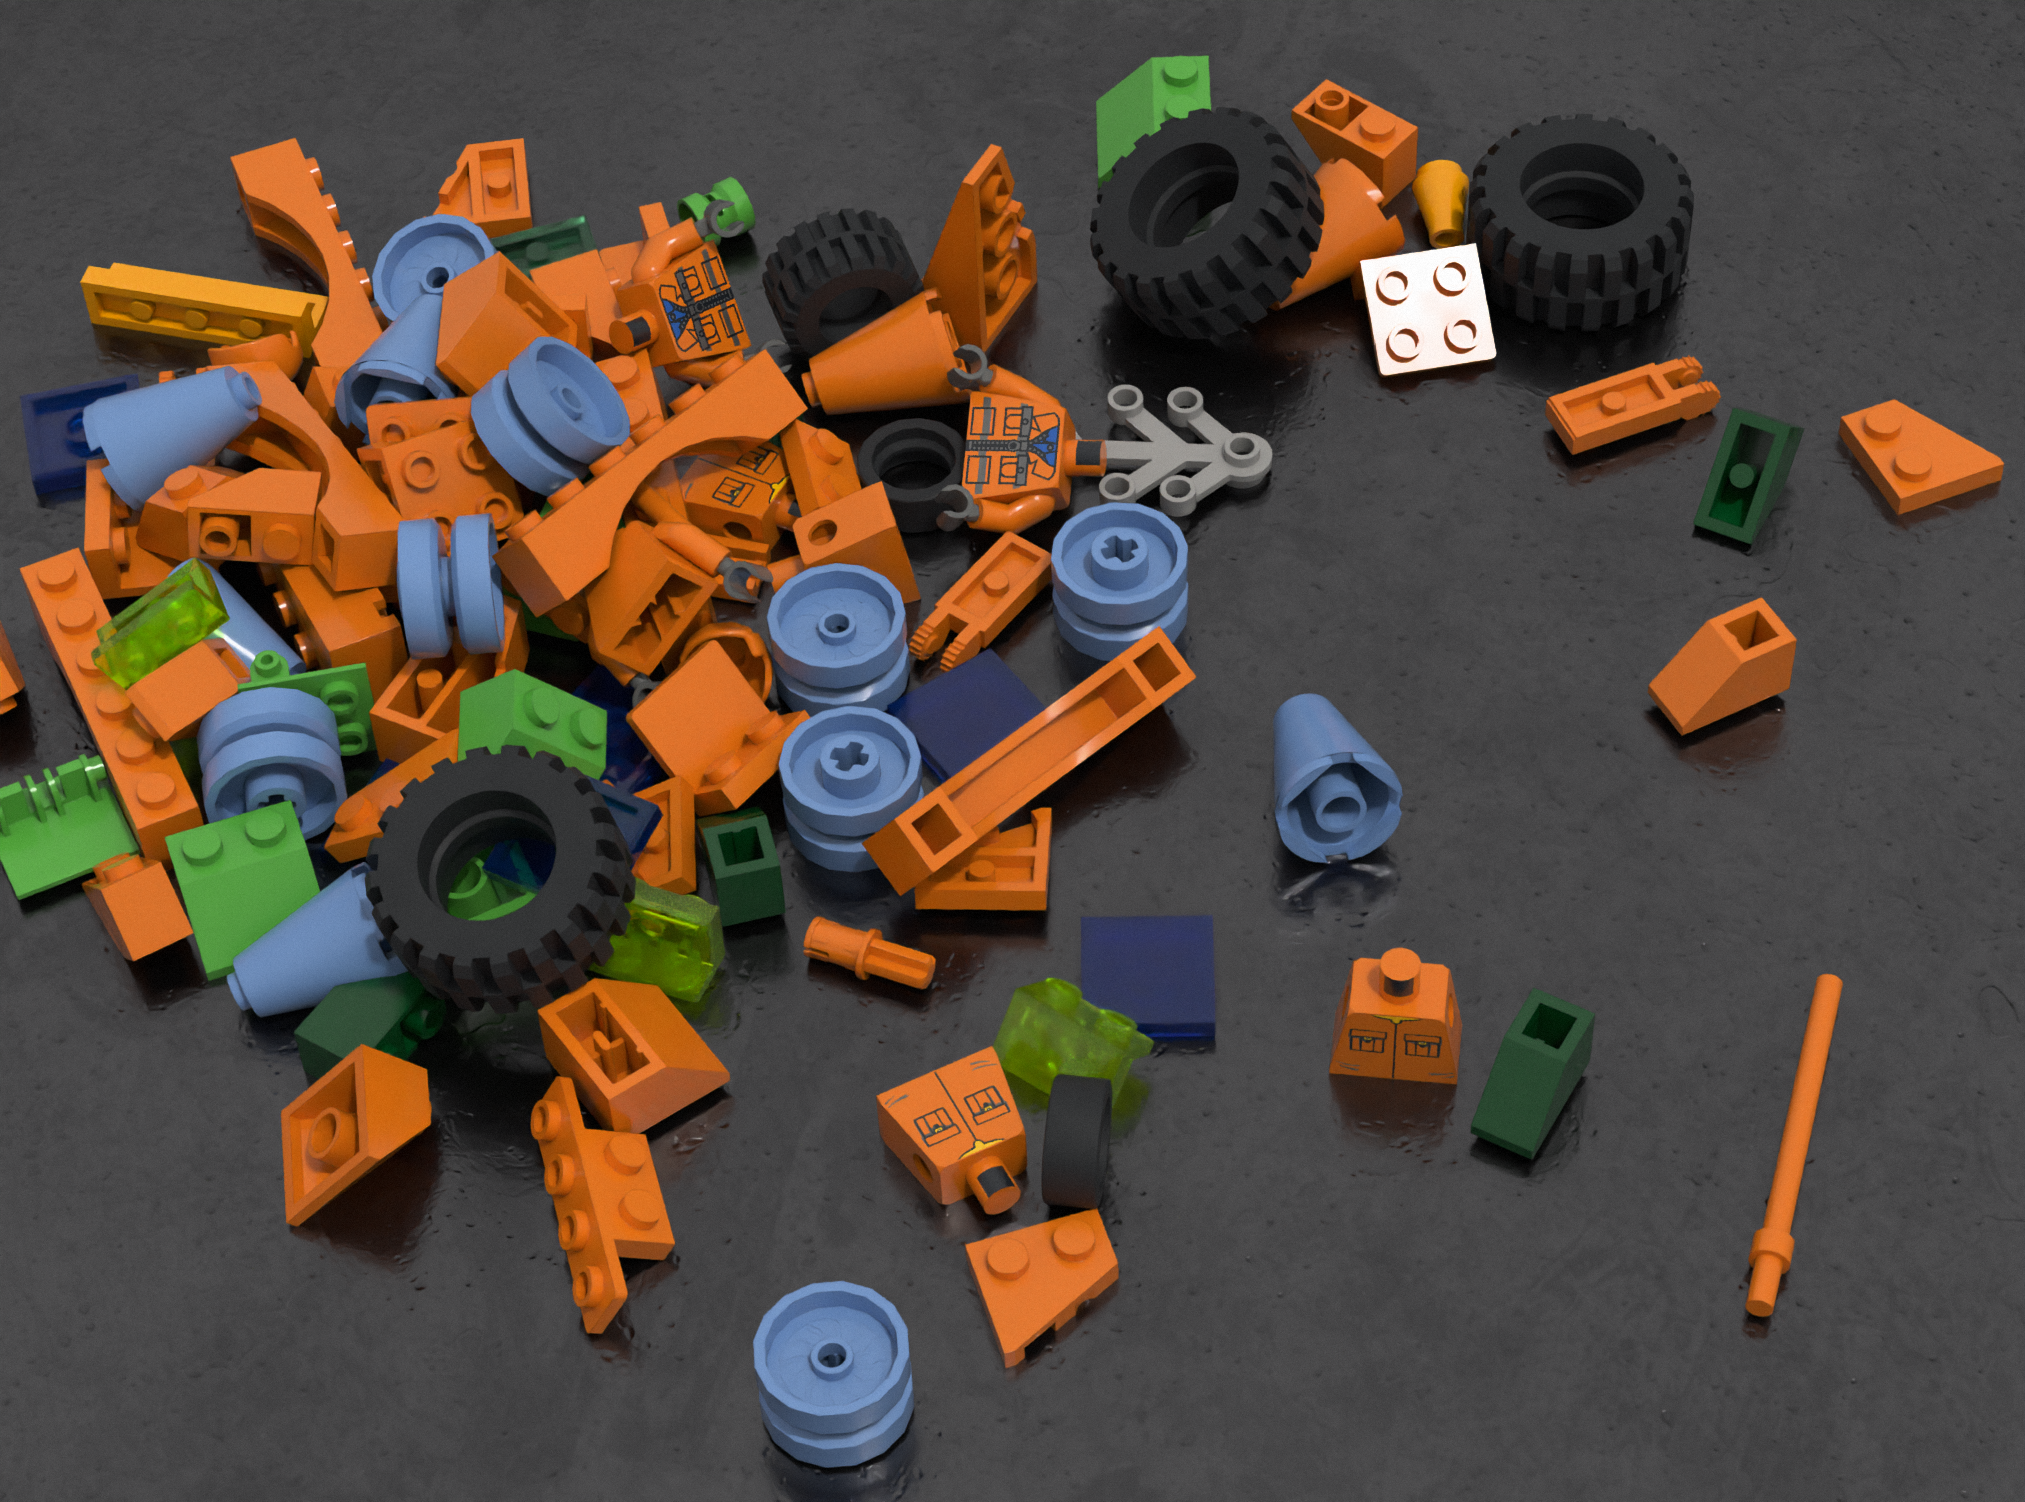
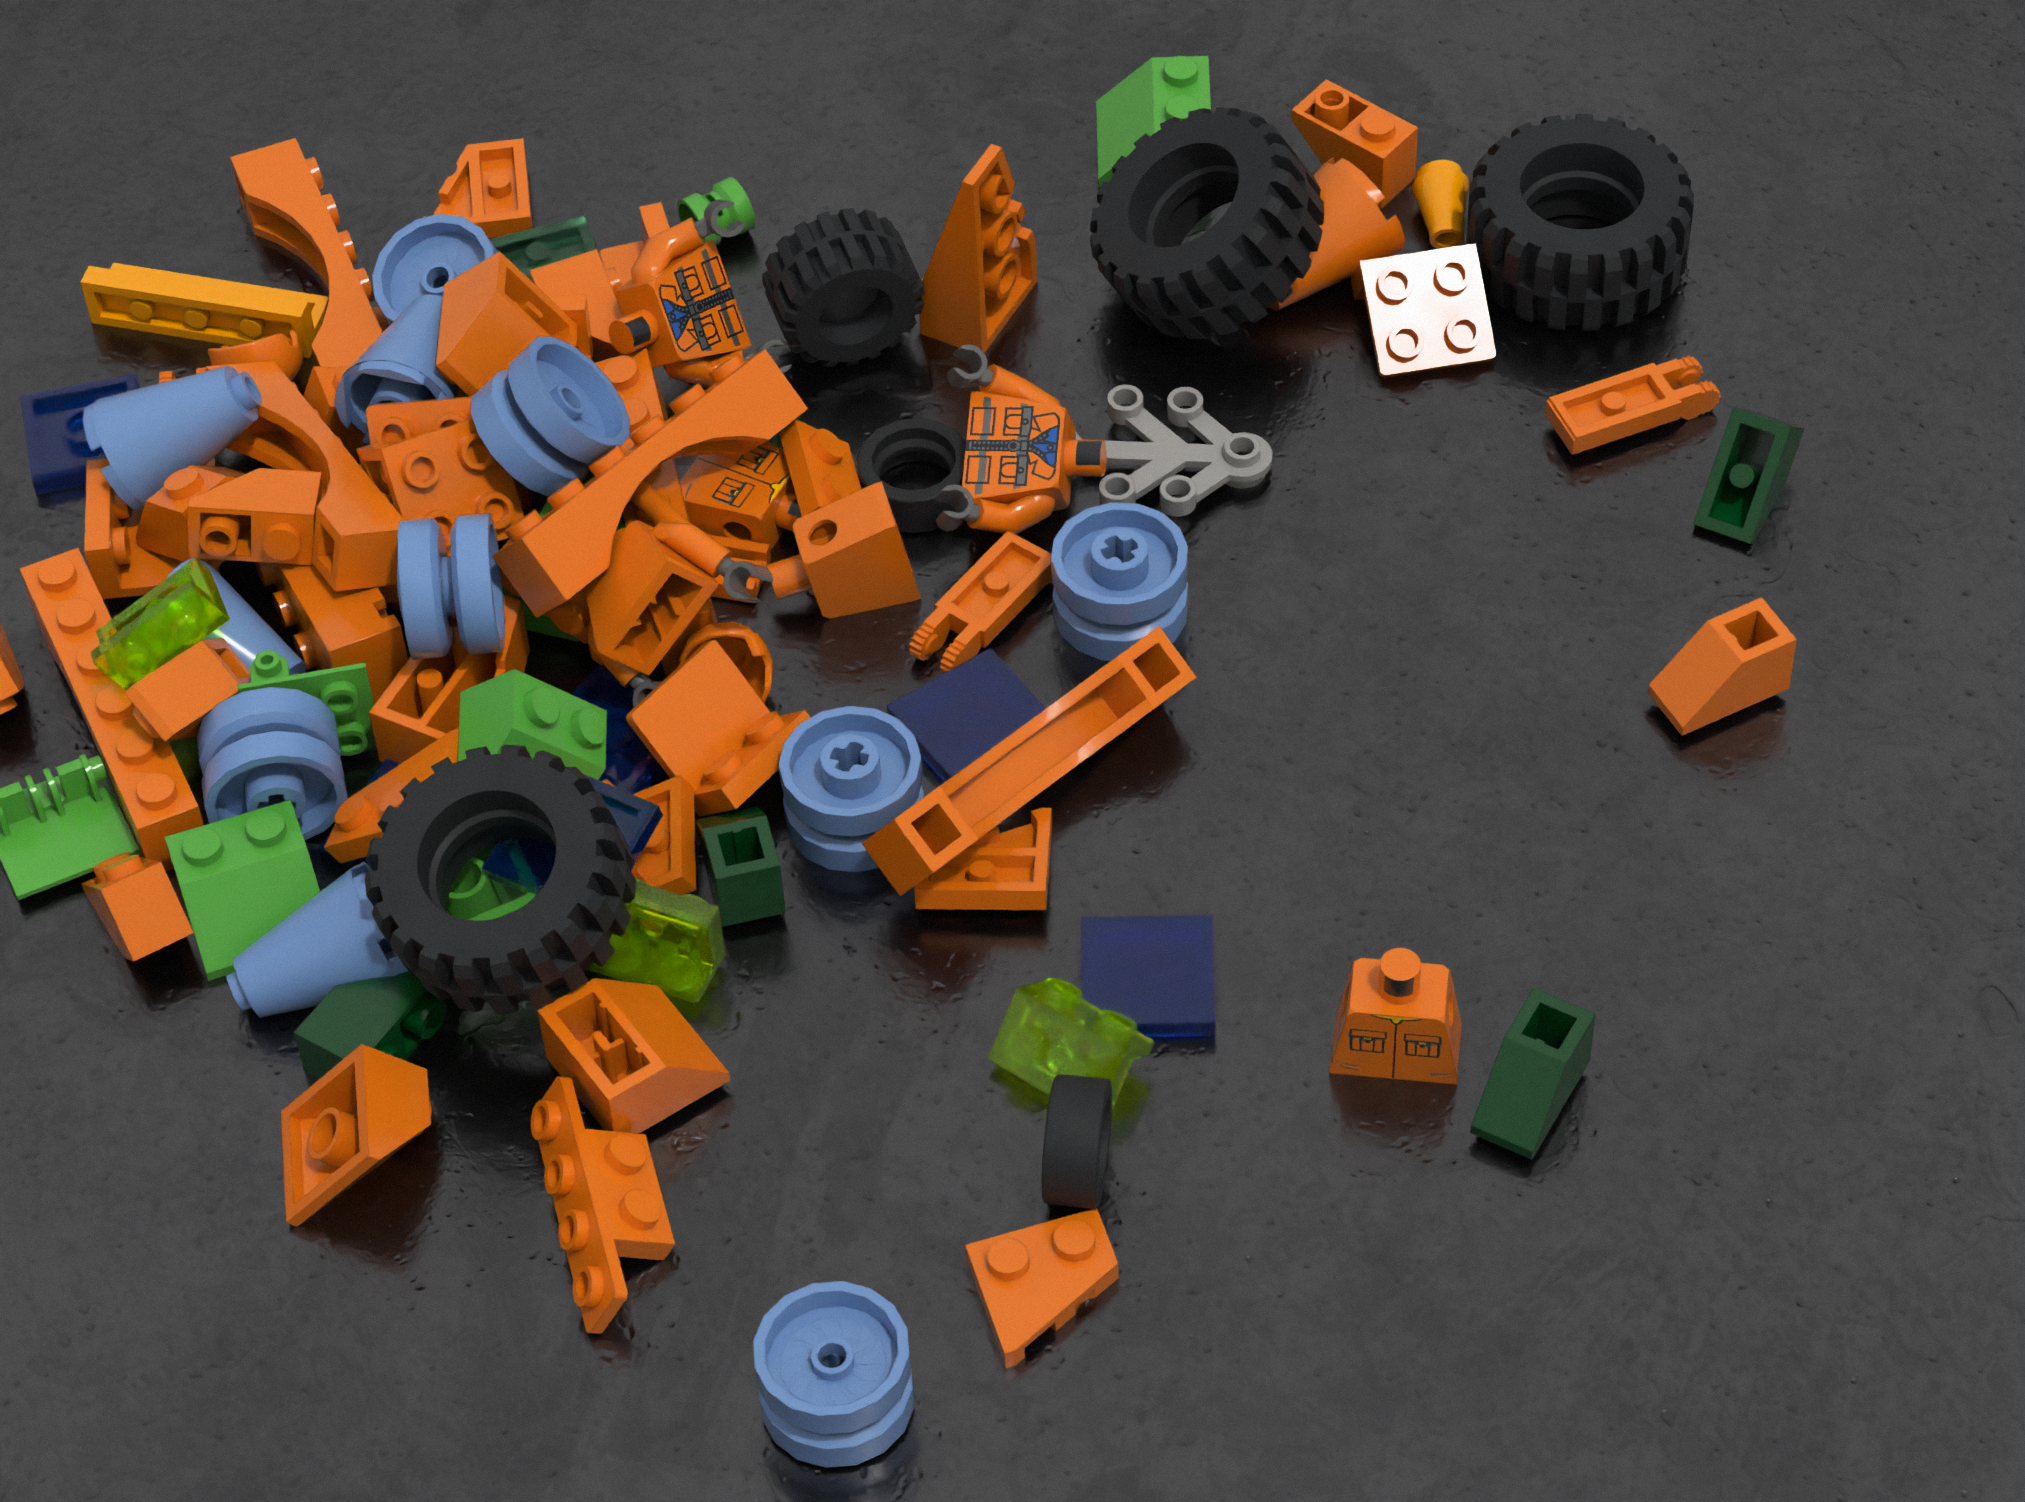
medium blue wheel [766,563,910,717] -> none
orange cone [802,287,972,416] -> none
orange axle [803,916,936,989] -> none
orange torso [876,1046,1028,1214] -> none
medium blue cone [1273,693,1403,863] -> none
orange bar [1745,974,1843,1317] -> none
orange wing [1838,399,2004,515] -> none

